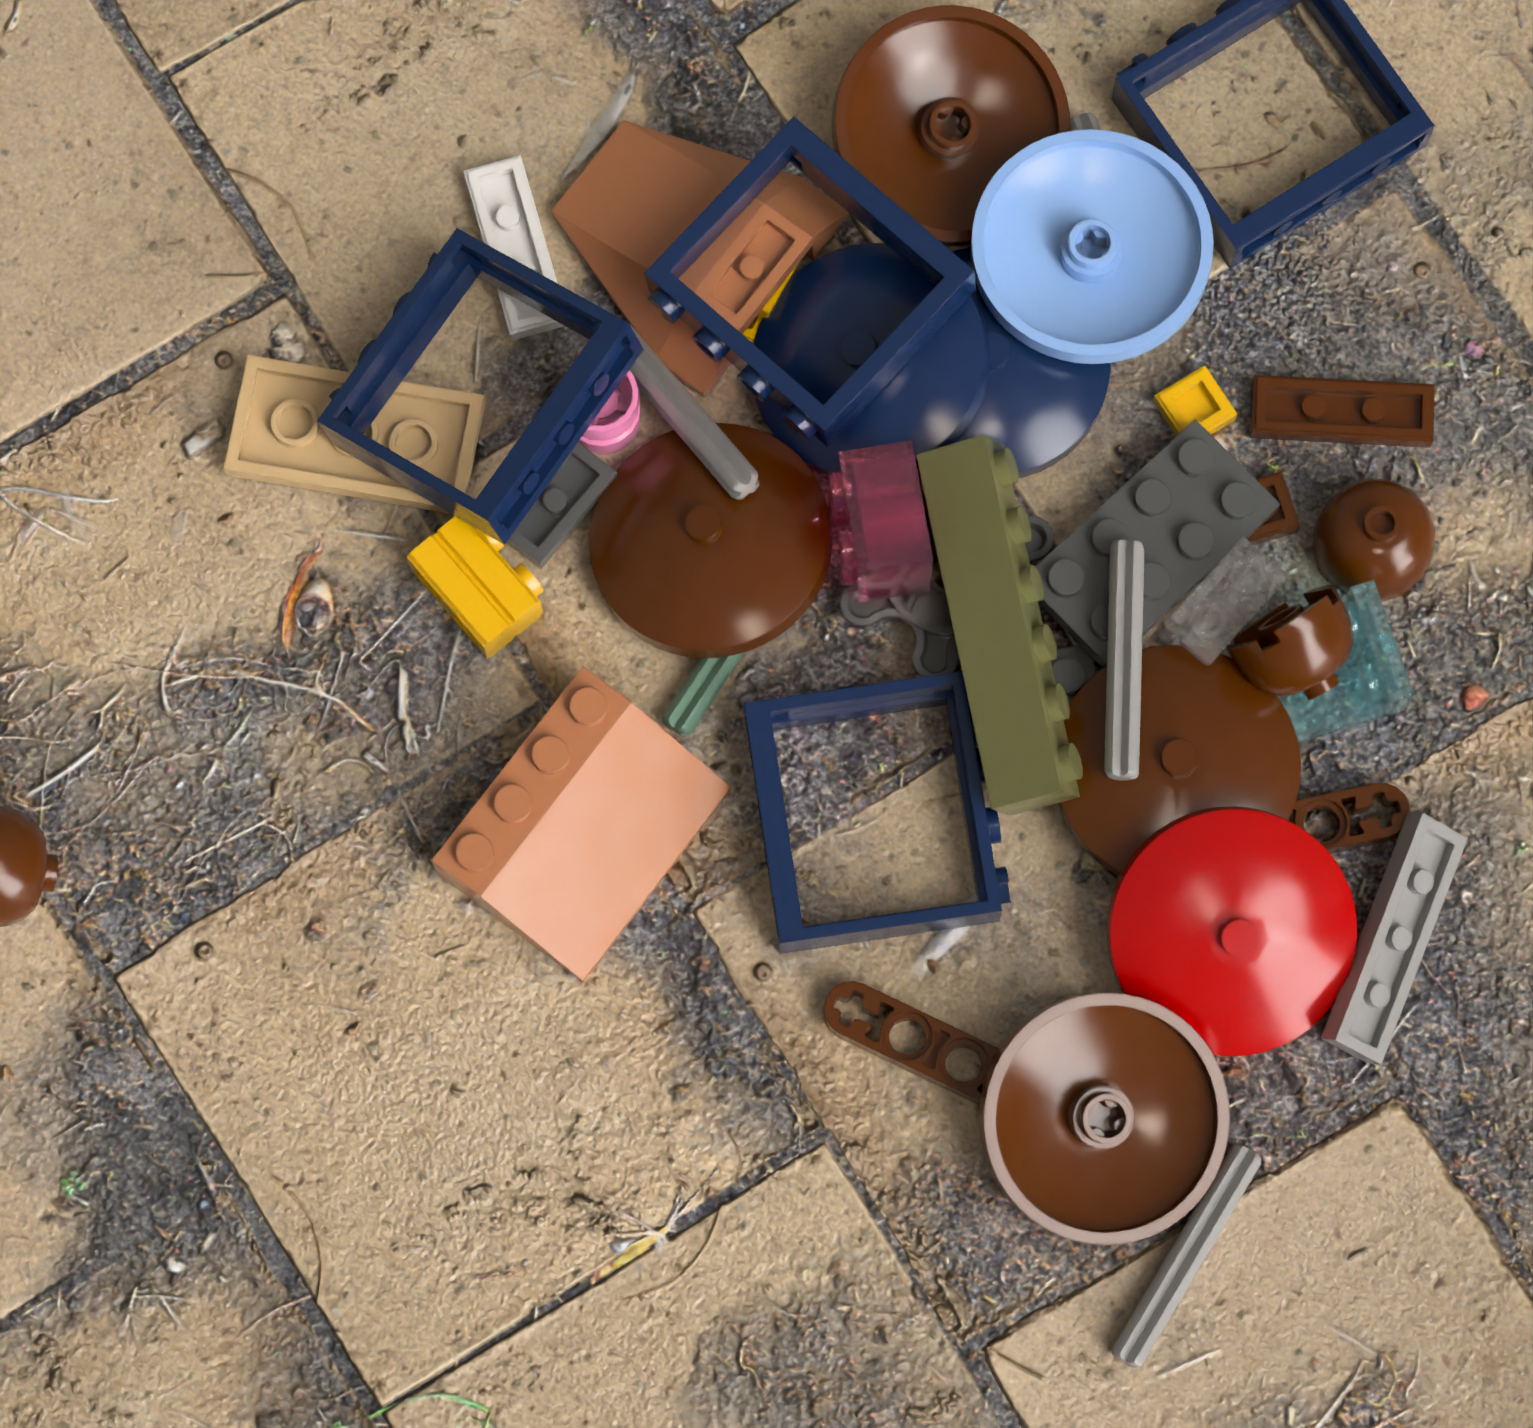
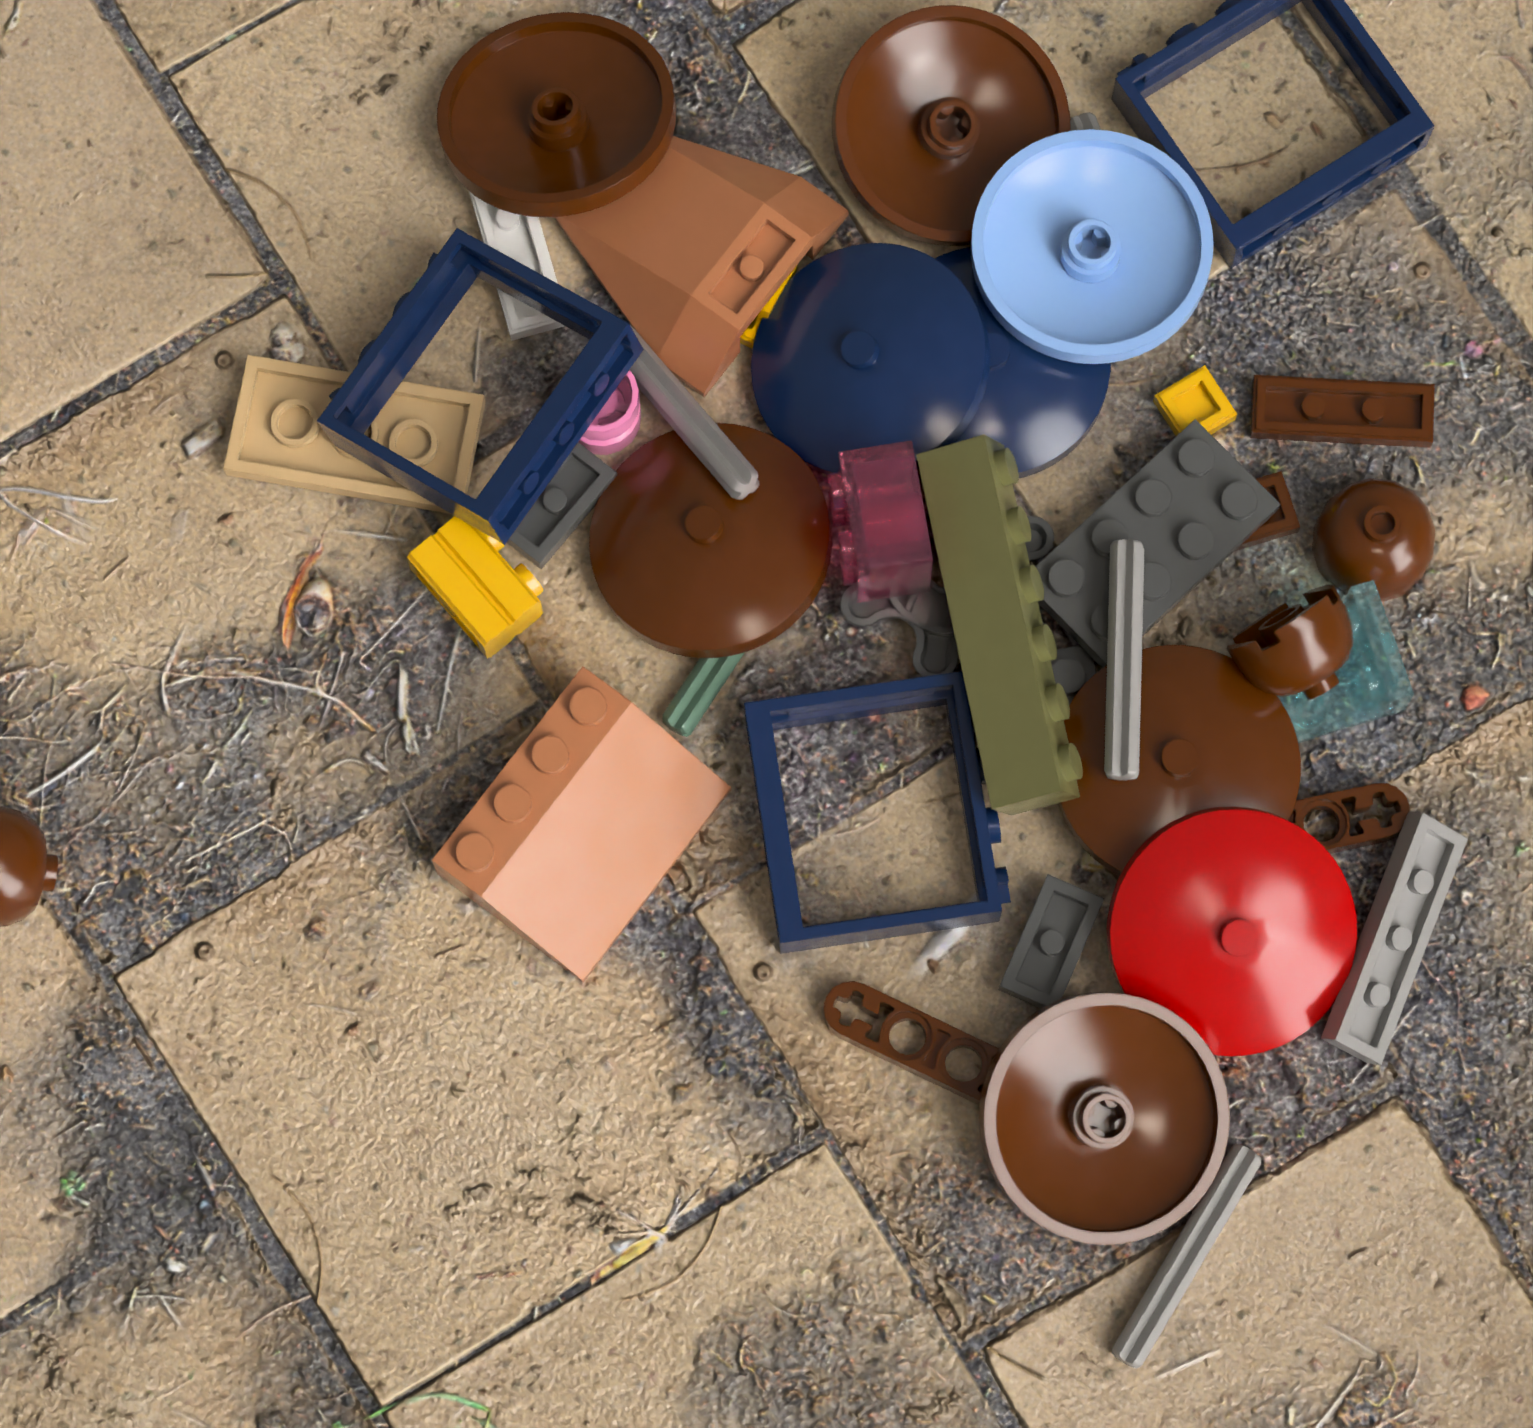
dark blue window [644,117,976,447] -> none
clear bracket [1156,536,1287,665] -> none
none -> reddish brown dish [437,12,677,217]
none -> dark grey plate [998,874,1105,1008]

